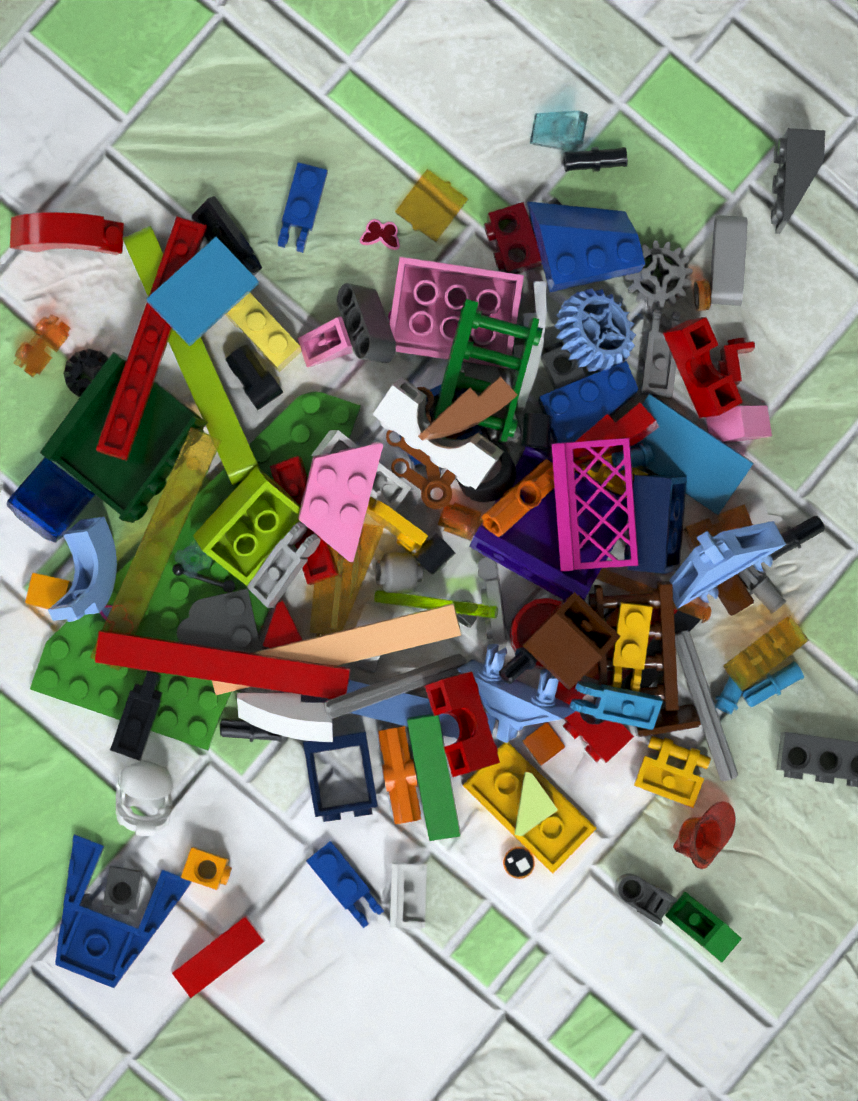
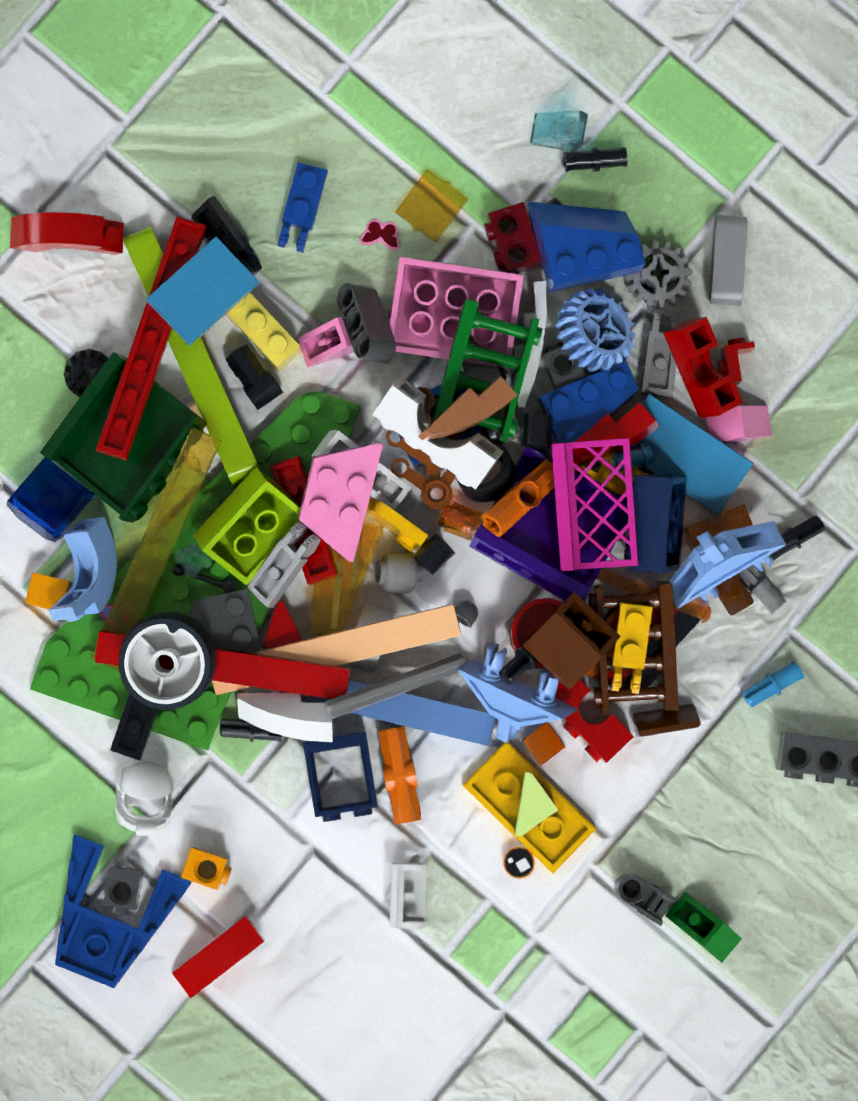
clear orange hinge [13,314,71,378] -> none
blue hinge [306,841,384,928] -> none
clear neon green bar [374,590,498,619] -> none
green tile [407,714,461,841] -> none
red arch [425,671,500,777] -> none
light grey hinge [477,556,508,645] -> none
dark azure hinge [570,680,663,730] -> none
yellow plate [633,736,711,808] -> none
clear red piece [673,801,736,869] -> none
light grey axle [675,630,738,781] -> none
clear orange tile [693,279,711,311] -> none
dark azure pin [715,672,749,714] -> none
clear yellow beam [723,615,809,692] -> none
dark grey slope [771,128,825,234] -> none
none -> white wheel [118,612,217,710]

